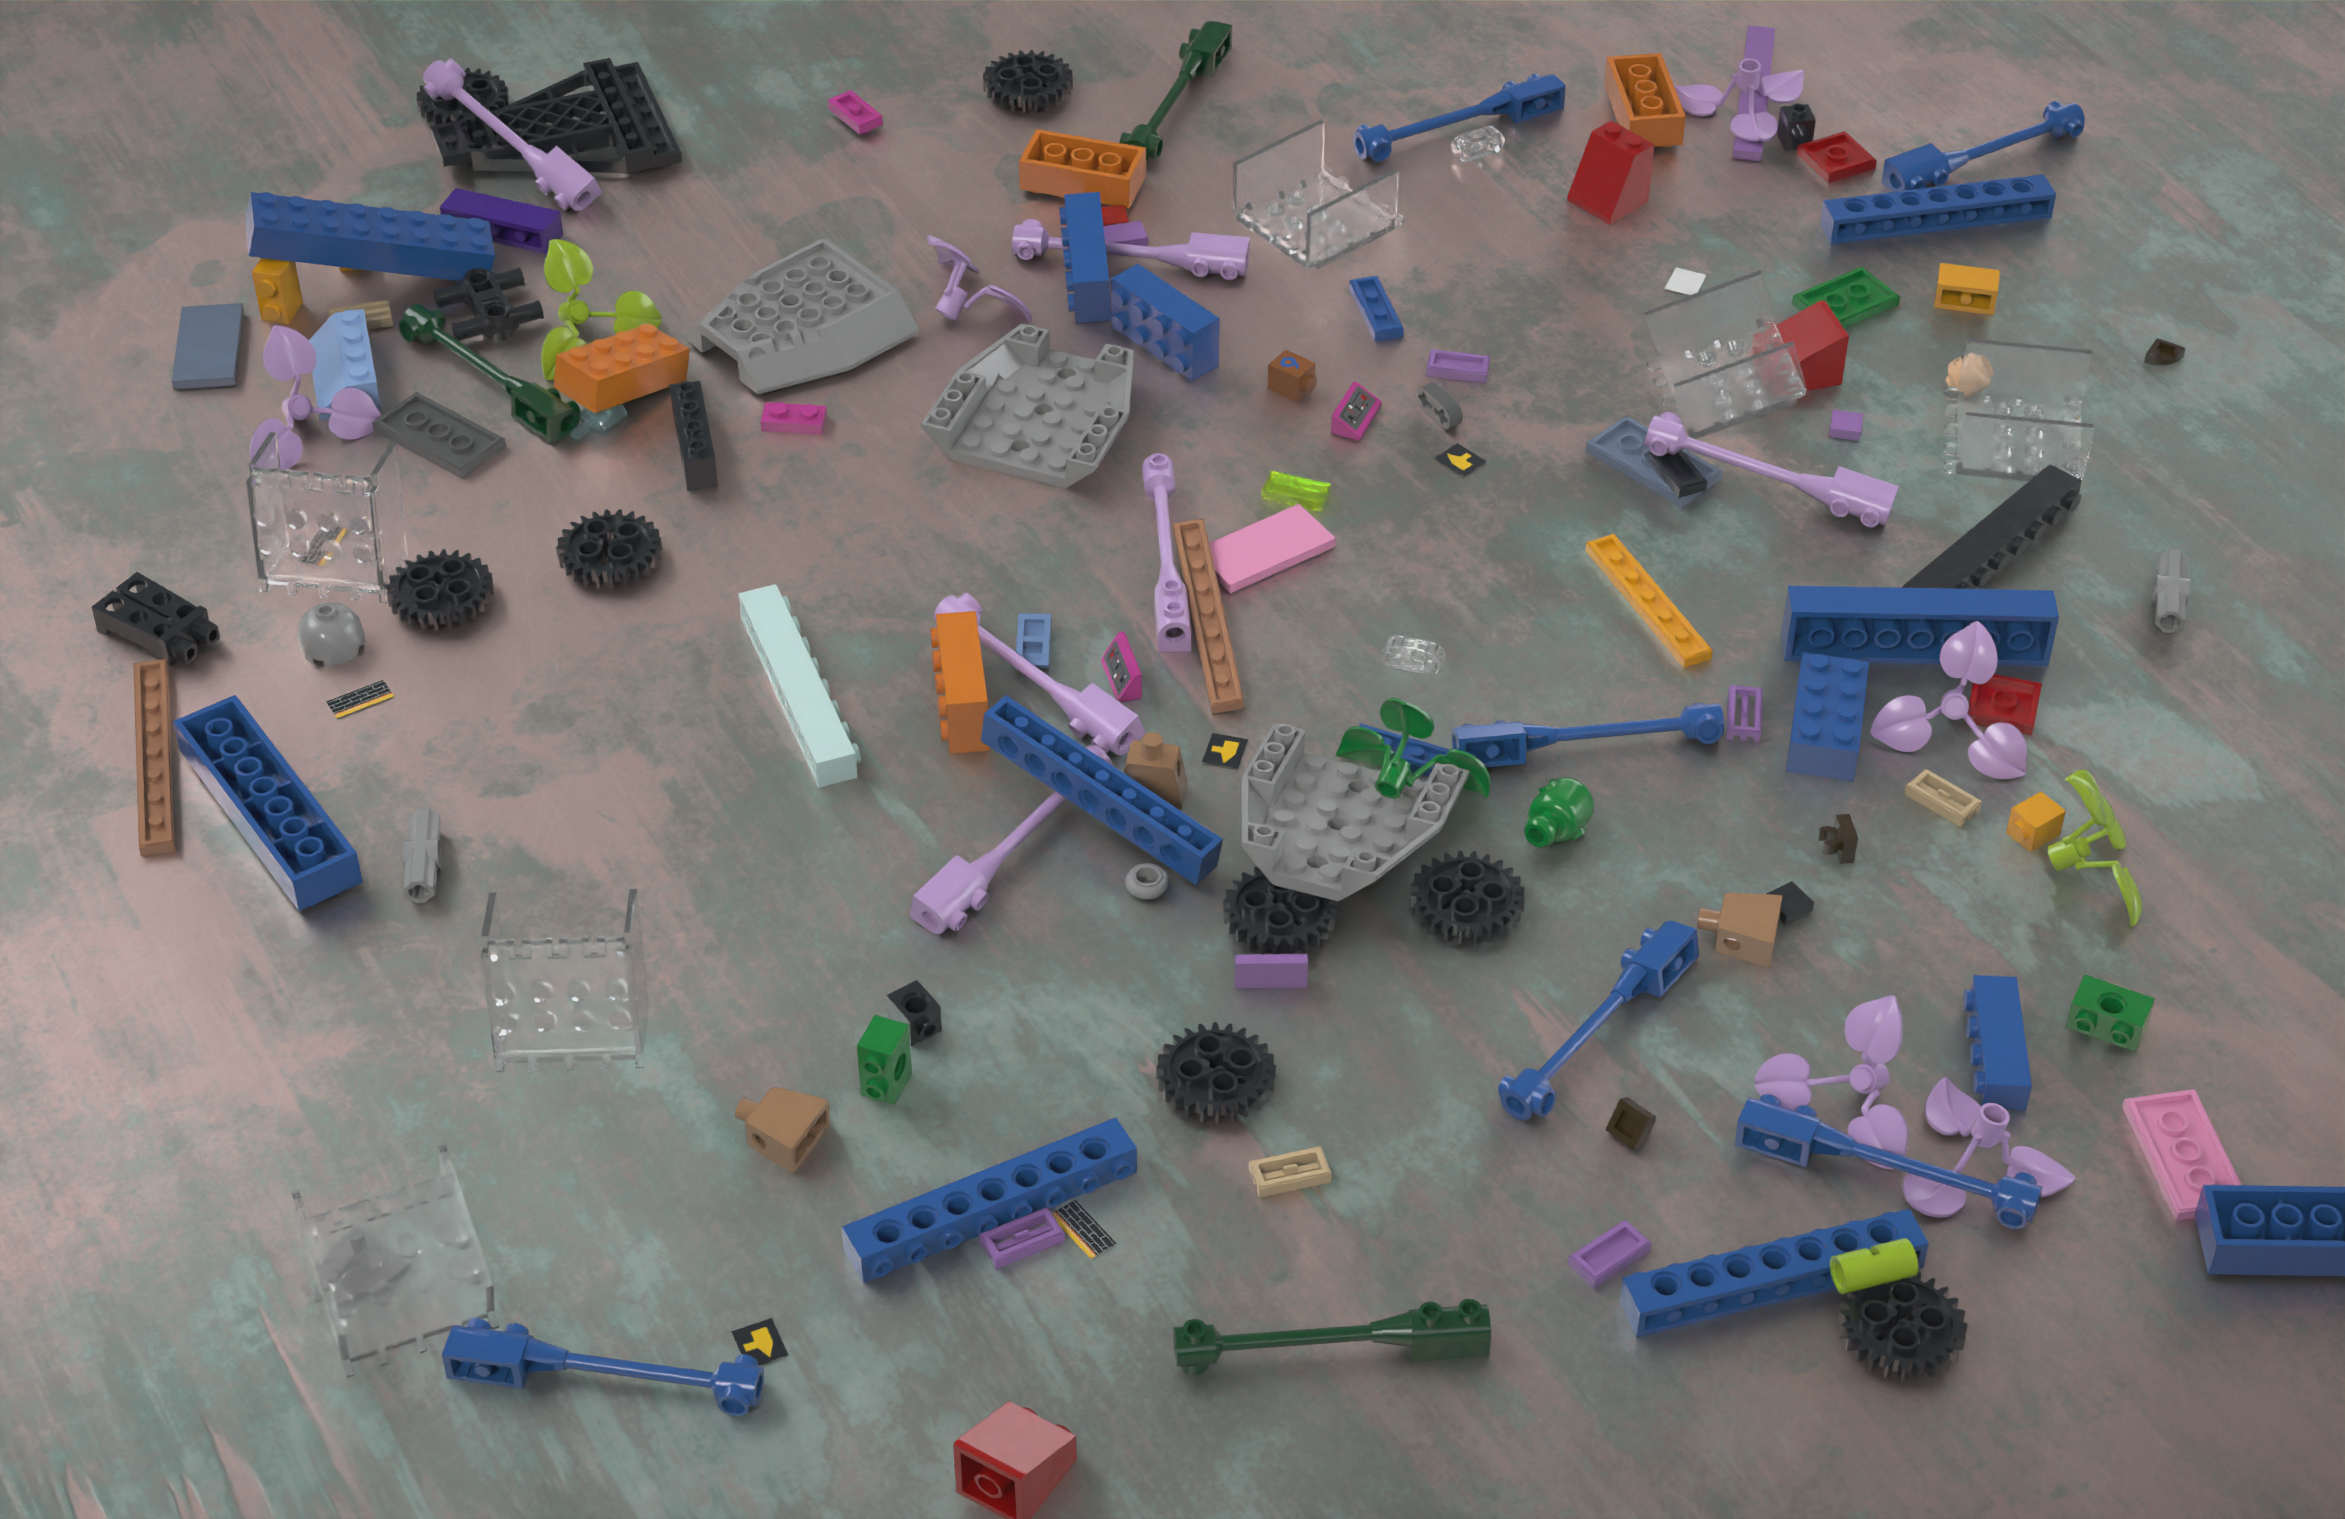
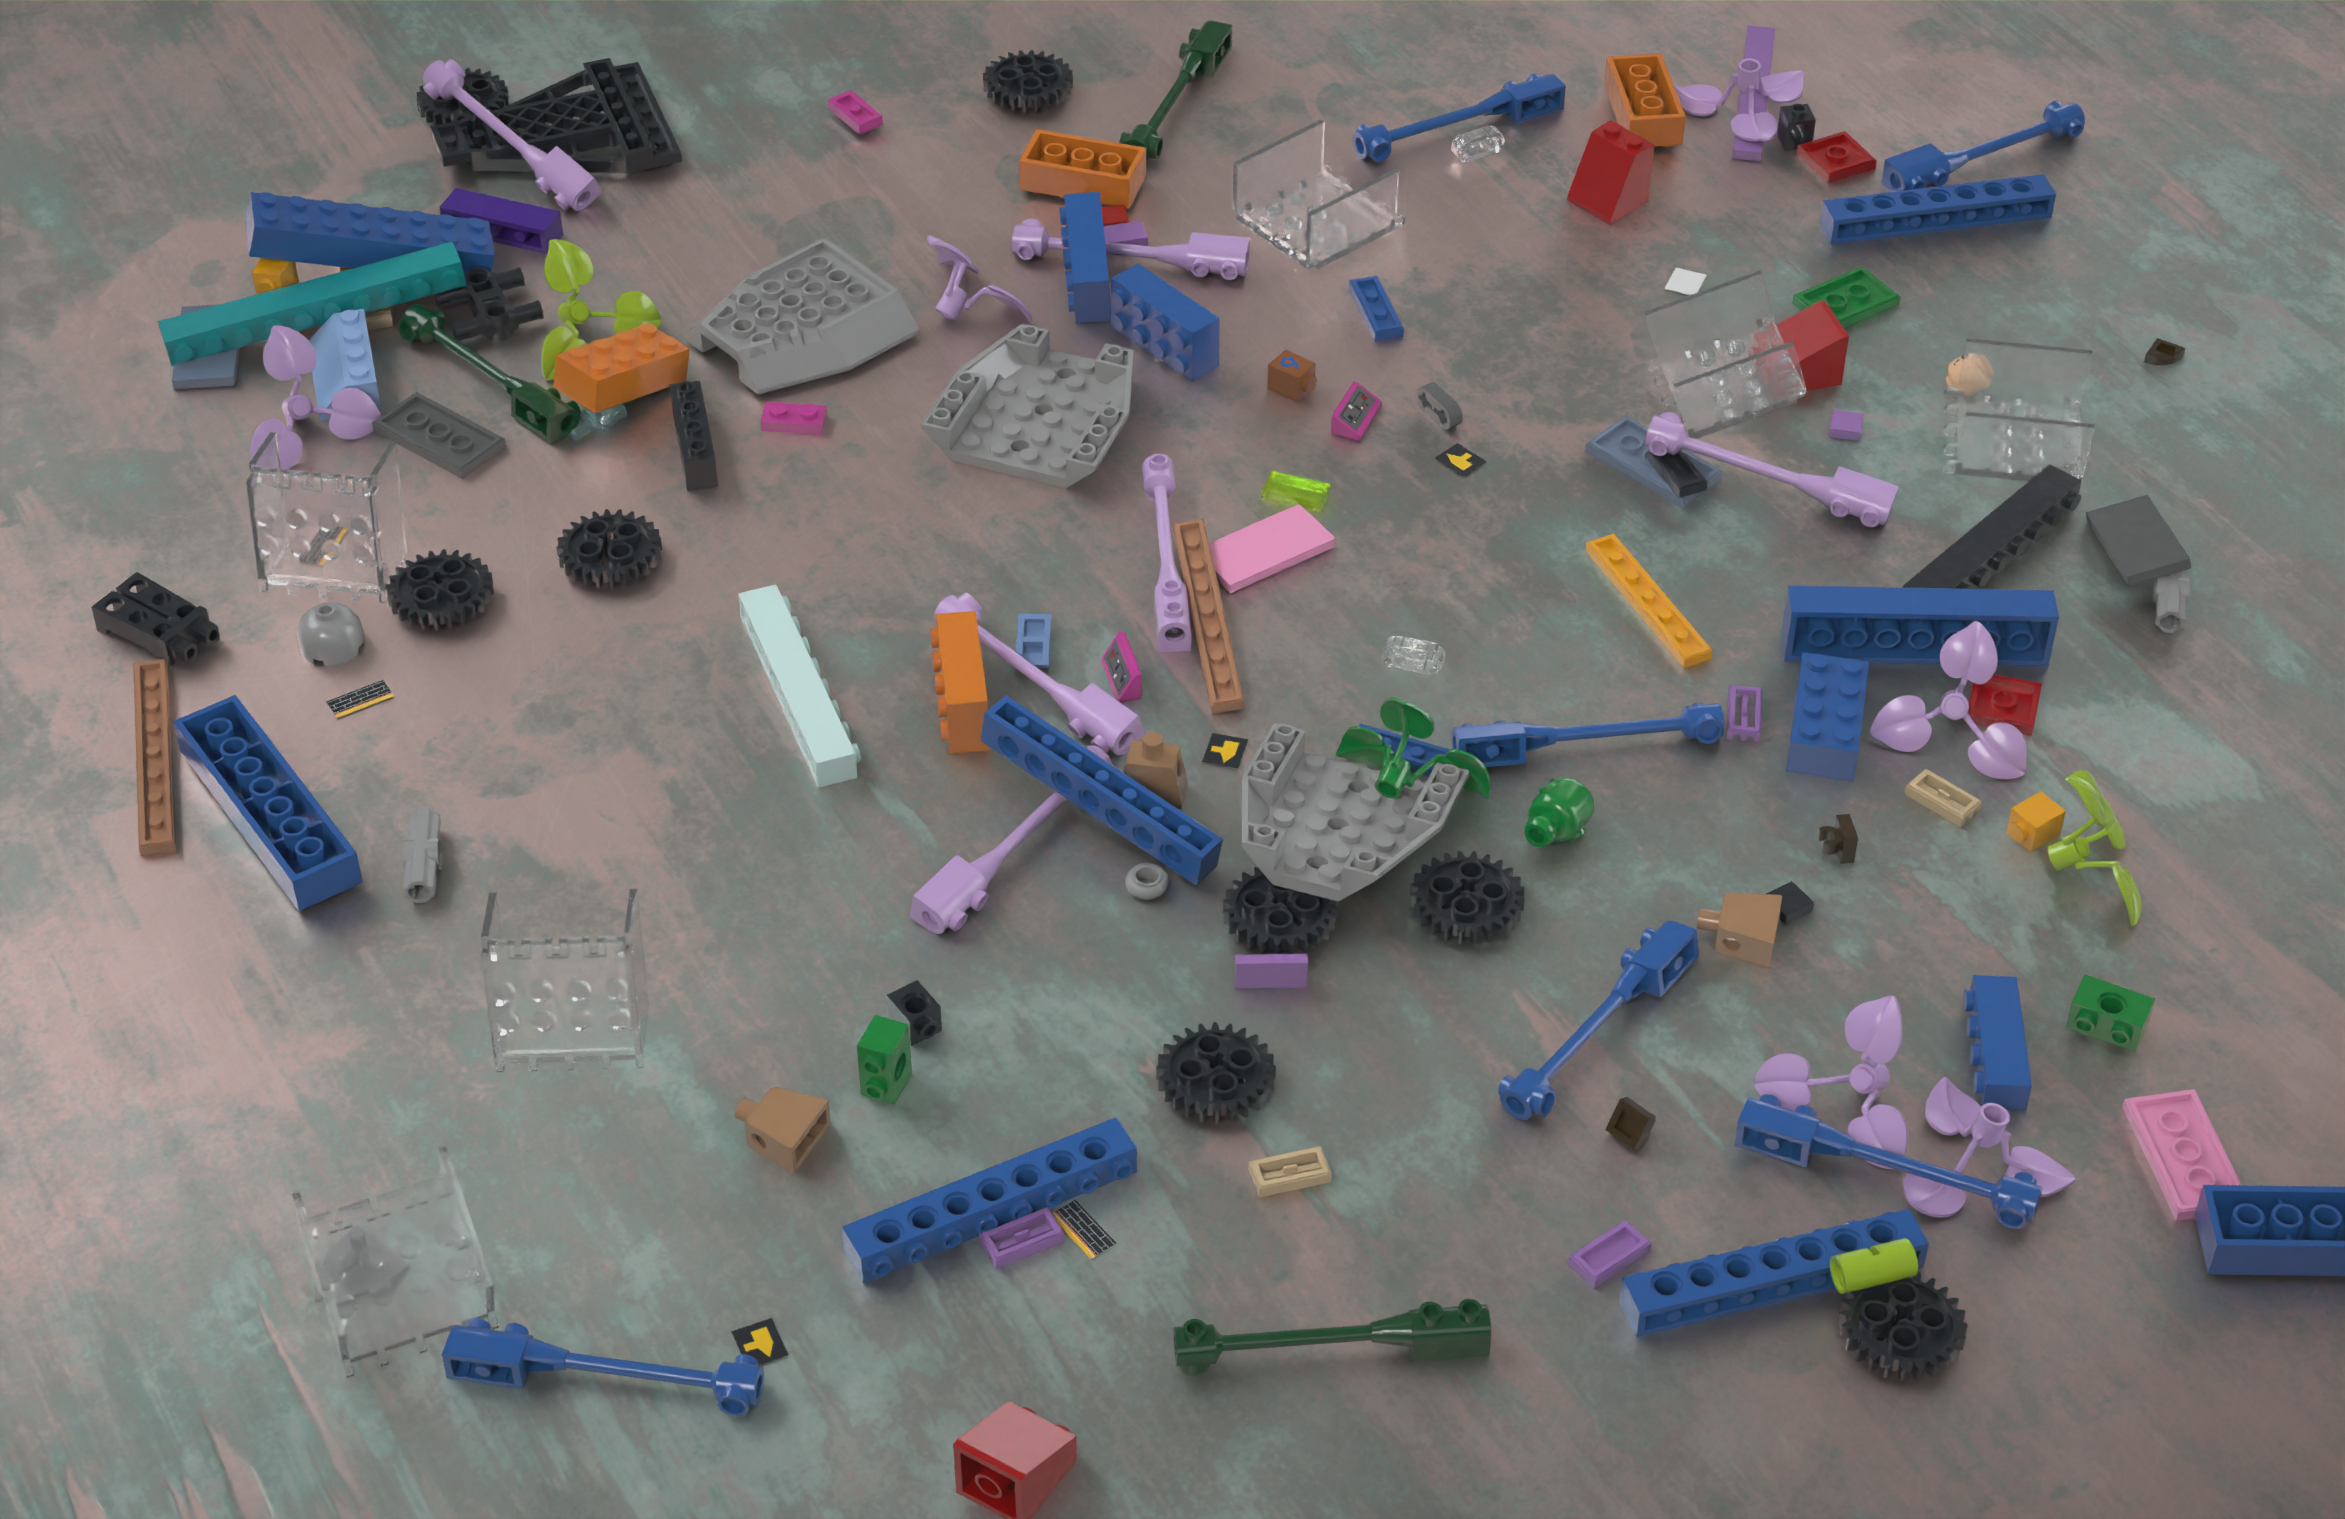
medium lavender tile [1426,349,1491,383] -> none
light orange brick [1934,263,2000,315] -> none
none -> teal brick [157,241,466,366]
none -> dark grey tile [2086,495,2191,586]

